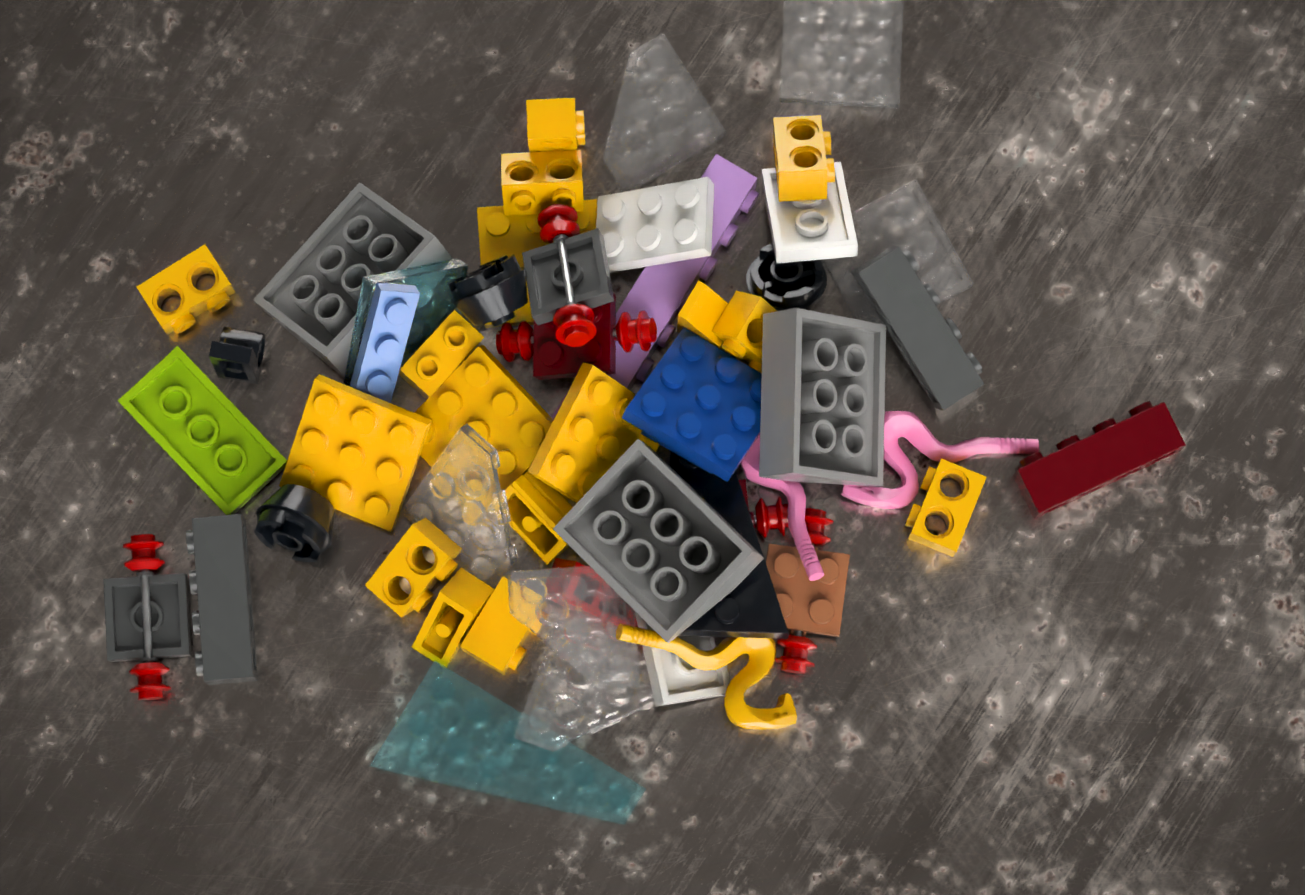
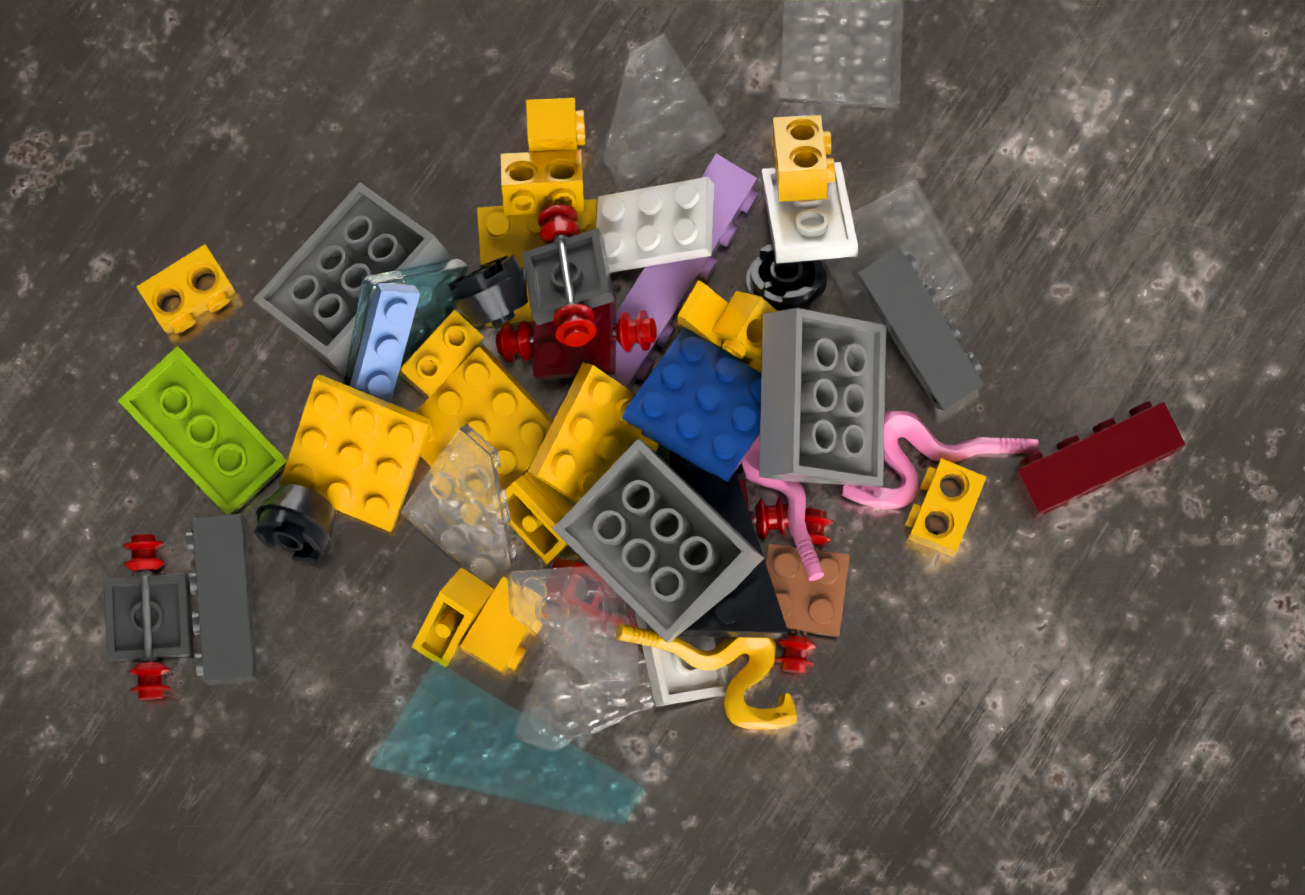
black plate [209,327,266,384] -> none
yellow brick [365,517,462,618] -> none

